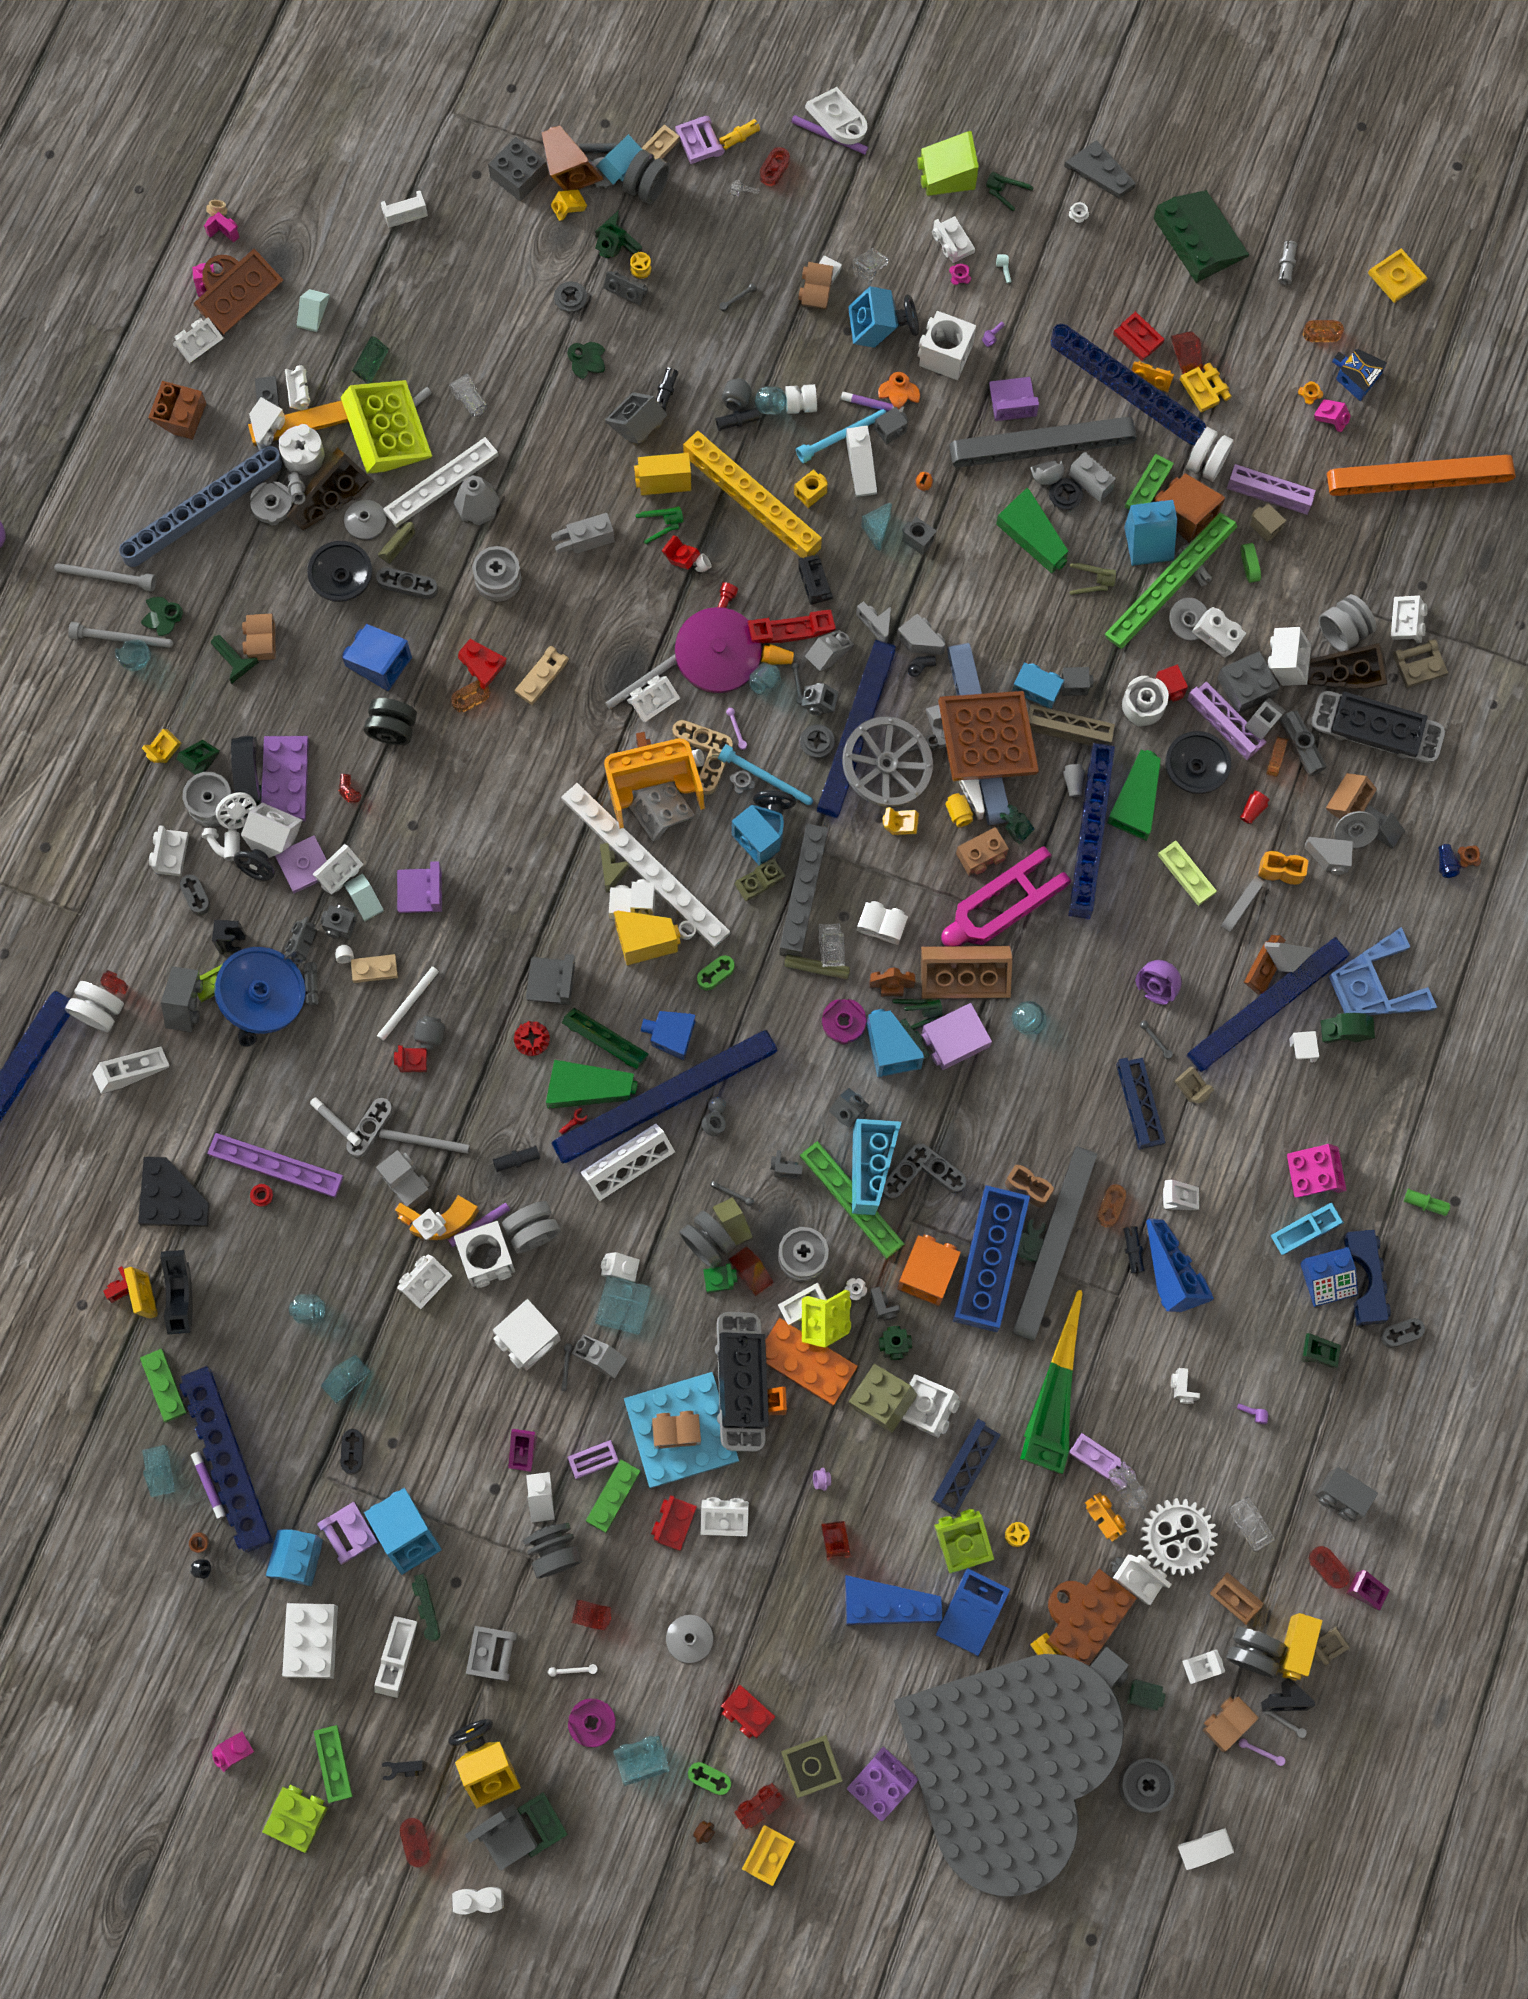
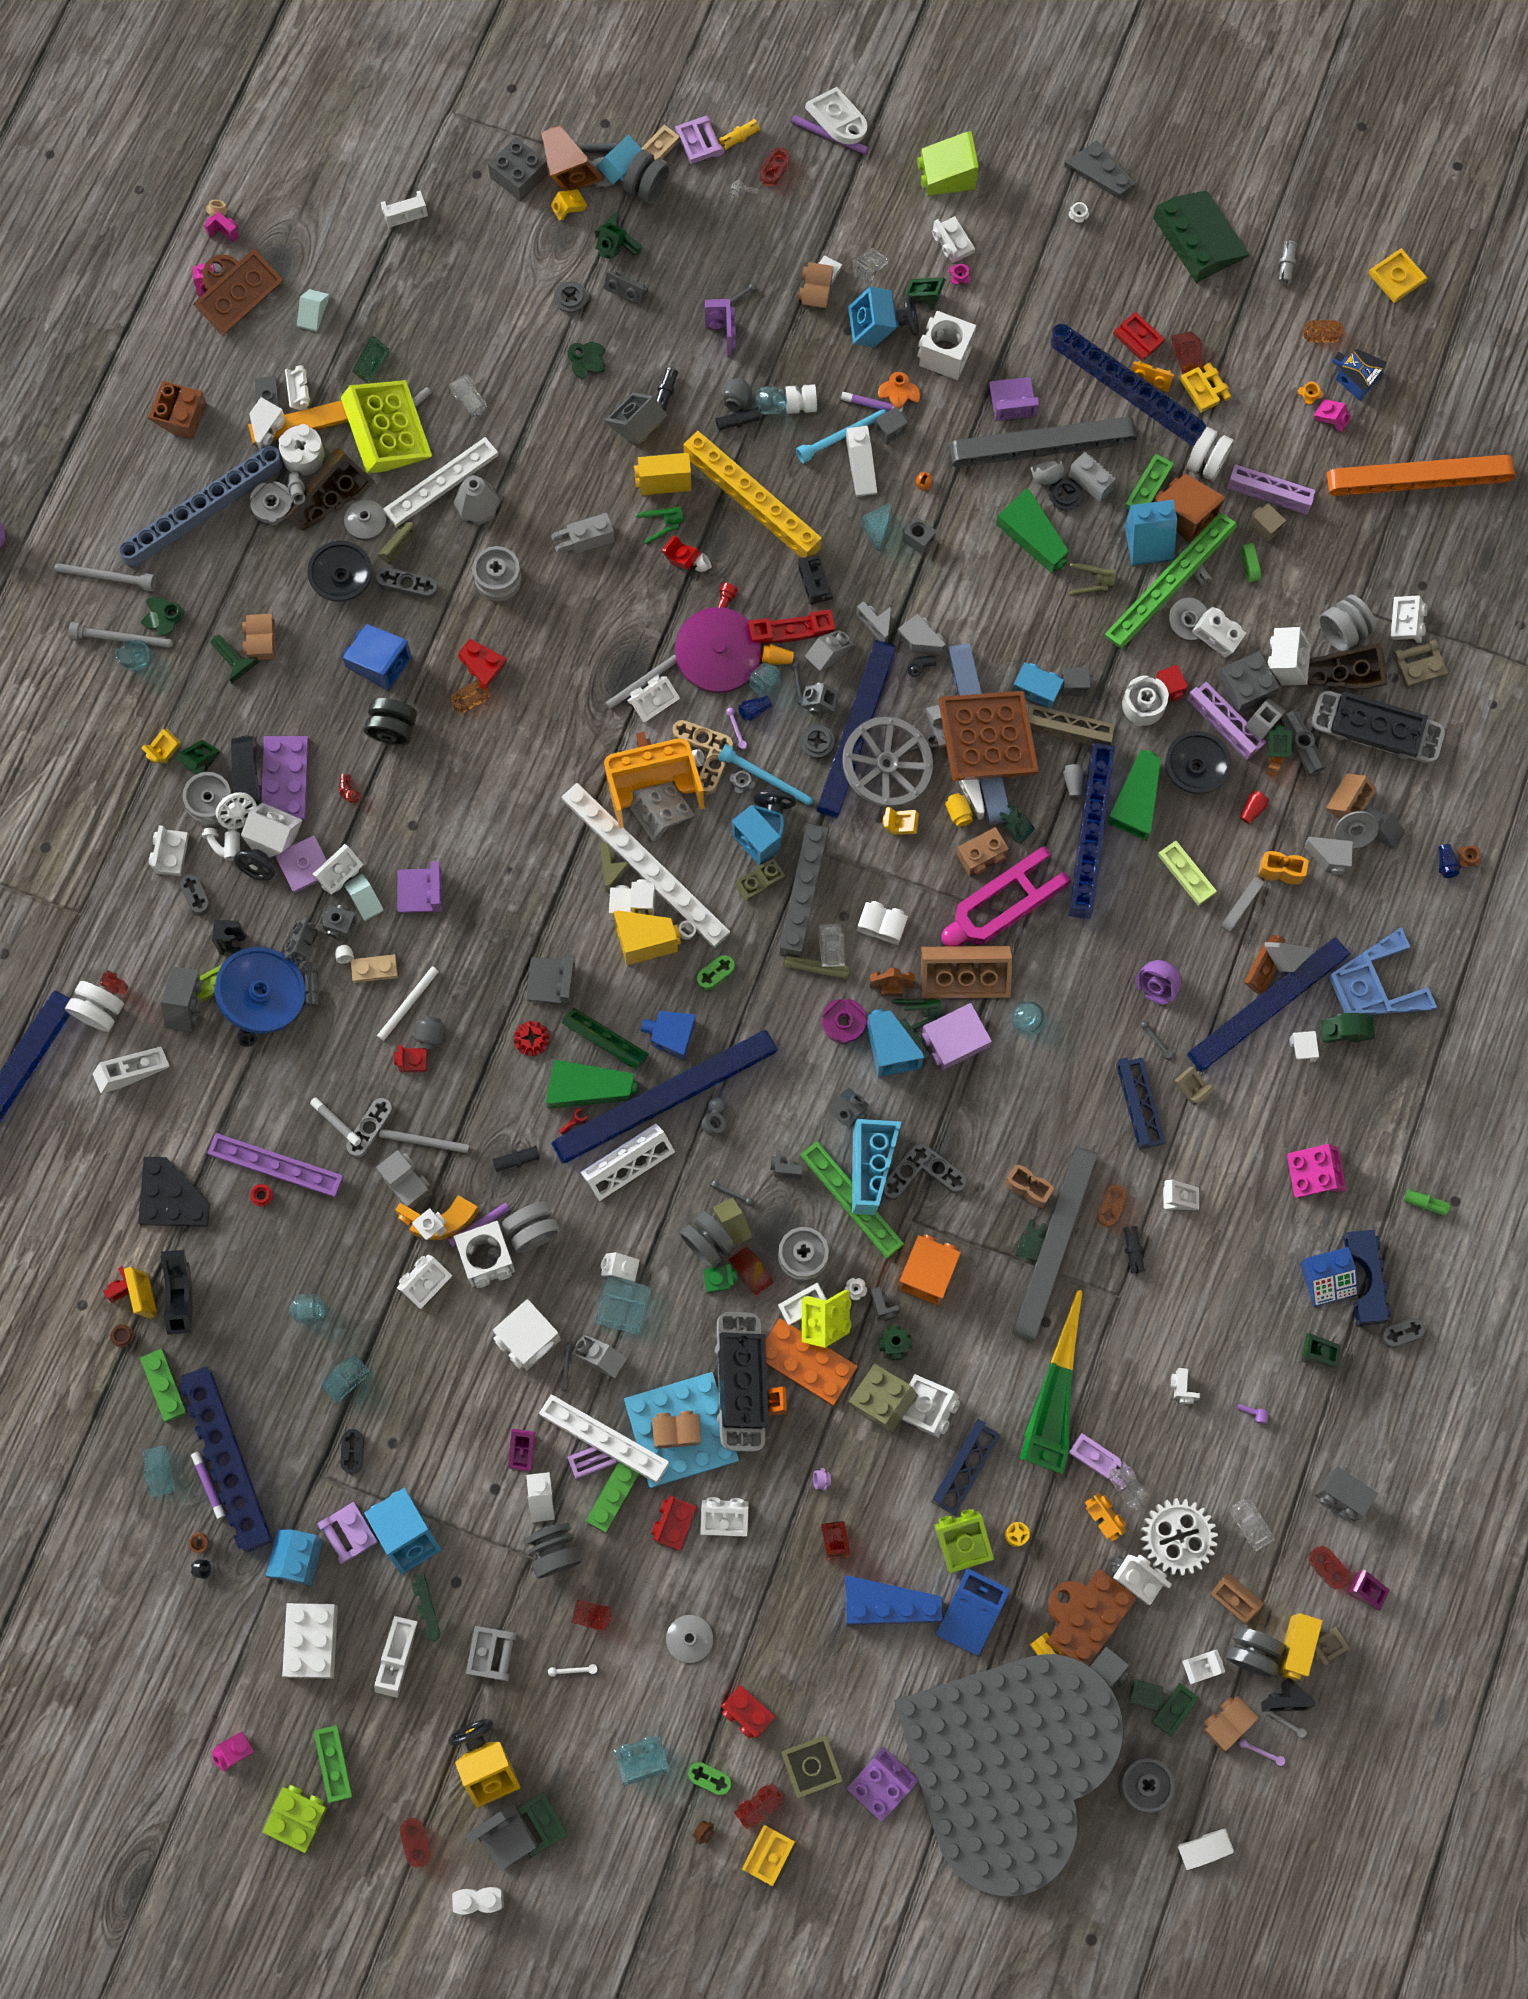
white bracket [173,318,223,364] -> none
black plate [382,1760,425,1781] -> none
tan plate [515,646,569,705] -> none
magenta plate [568,1699,616,1747] -> none
yellow wheel [630,252,651,279] -> none
yellow brick [794,469,828,508] -> none
blue brick [953,1185,1030,1332] -> none
medium lavender hand [982,322,1005,347] -> none
dark green plant [986,171,1034,211] -> none
light aqua hand [996,254,1012,284] -> none
blue wedge [1146,1218,1214,1312] -> none
medium azure slope [1270,1203,1344,1255] -> none
none -> reddish brown plate [110,1324,134,1348]
none -> white plate [539,1394,670,1484]
none -> medium lavender bracket [705,299,736,356]
none -> clear blue cone [738,695,772,721]
none -> dark green slope [904,277,946,309]
none -> dark green plate [1152,1683,1199,1737]
none -> dark green bracket [1268,726,1292,757]

